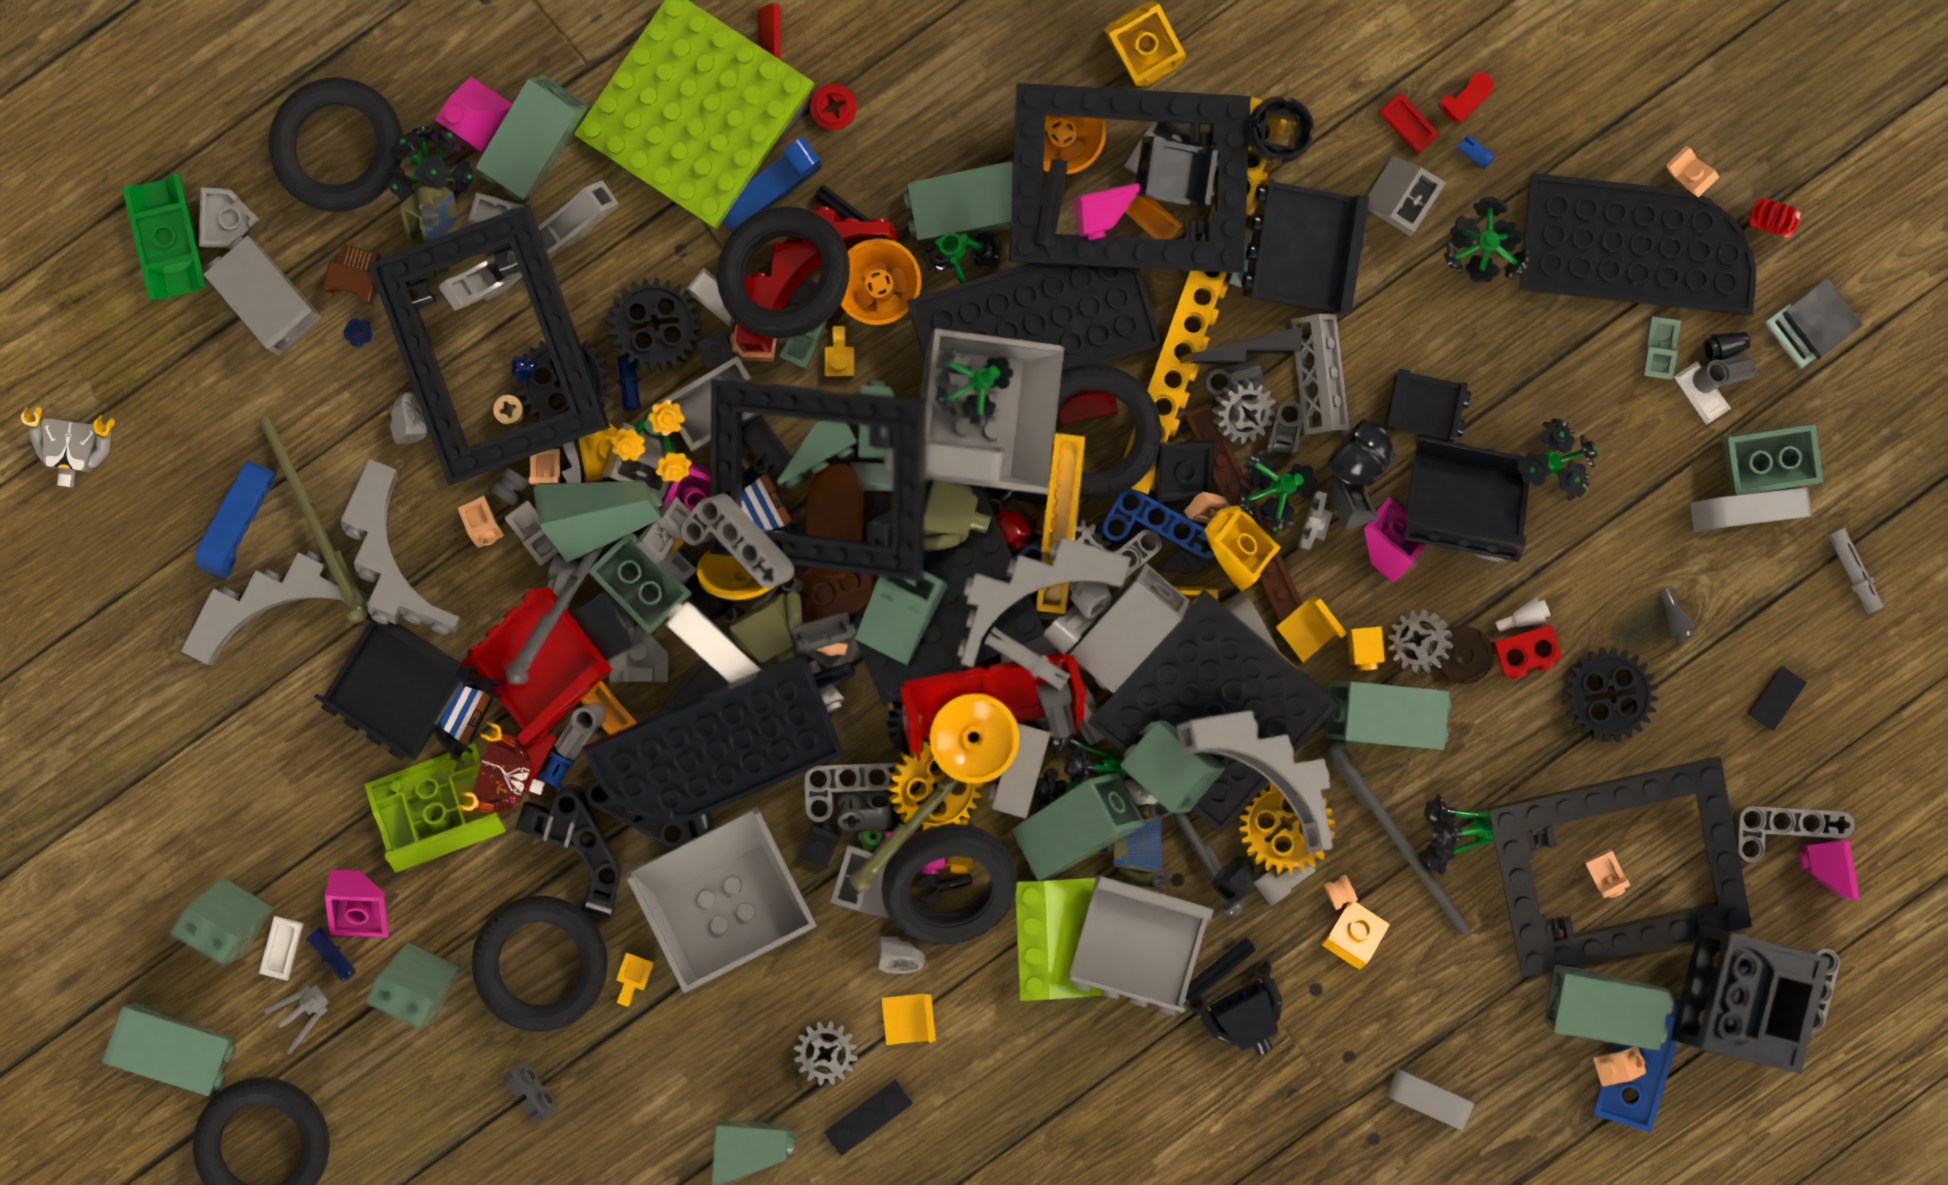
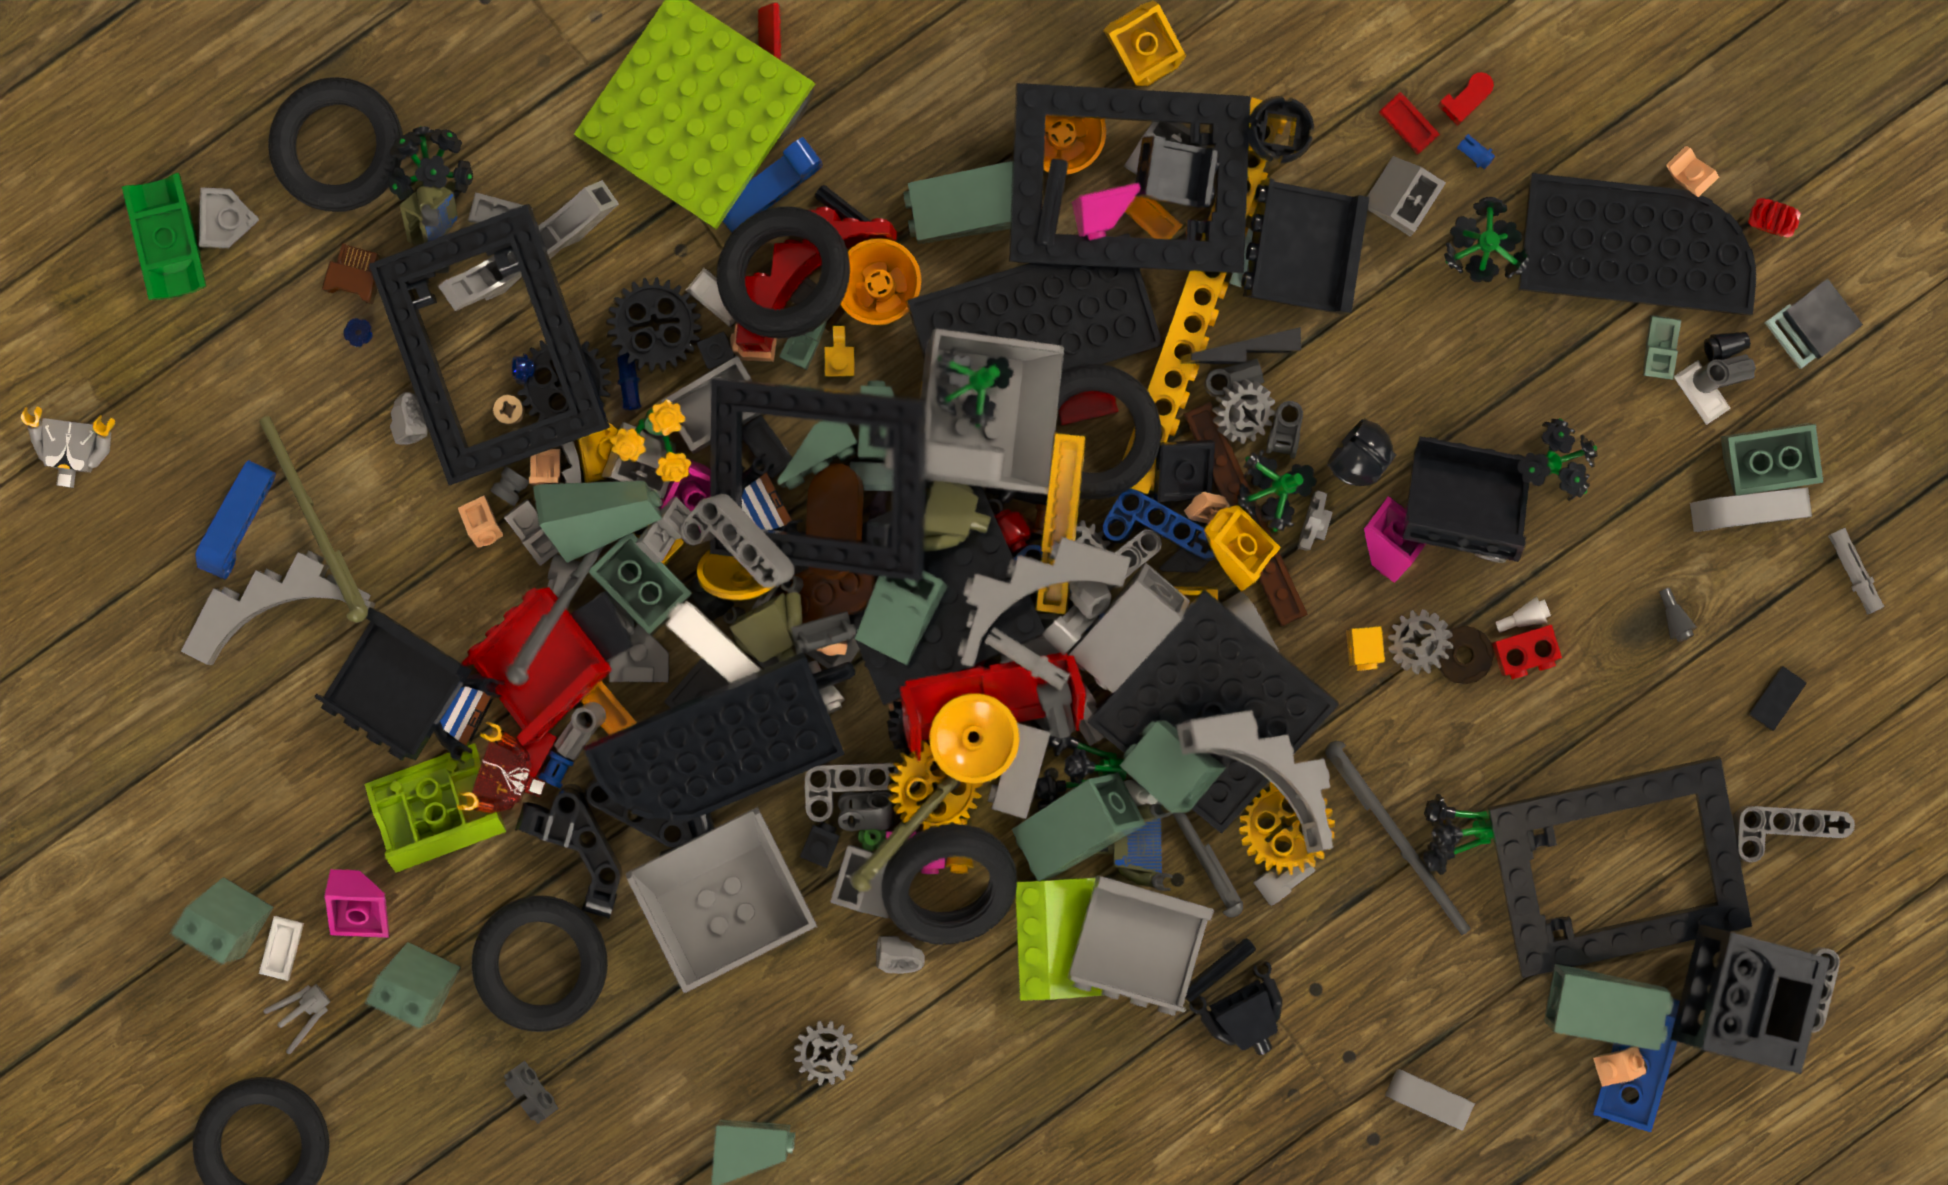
sand green slope [102,1002,236,1096] -> none
light grey slope [203,236,322,356] -> none
clear blue axle [306,927,356,982] -> none
light grey arch [341,459,460,636] -> none
dark pink slope [434,77,513,154] -> none
sand green slope [475,75,592,200] -> none
yellow plate [616,952,655,1007] -> none
dark grey slope [661,548,698,584] -> none
red gear [810,83,857,131] -> none
black plate [824,1079,913,1156] -> none
yellow piece [882,993,936,1045] -> none
black bar [917,873,973,904] -> none
plant [922,233,1002,284] -> none
black rock [1212,856,1254,904] -> none
yellow piece [1275,596,1347,663] -> none
light grey fence [1291,314,1350,435] -> none
yellow piece [1322,902,1390,970] -> none
sand green slope [1324,681,1451,750] -> none
light nougat wheel [1324,874,1358,910] -> none
dark grey slope [1328,477,1378,529] -> none
black panel [1384,368,1471,443] -> none
black gear [1561,647,1659,742] -> none
light nougat bracket [1584,848,1630,898] -> none
dark pink slope [1798,839,1860,900] -> none

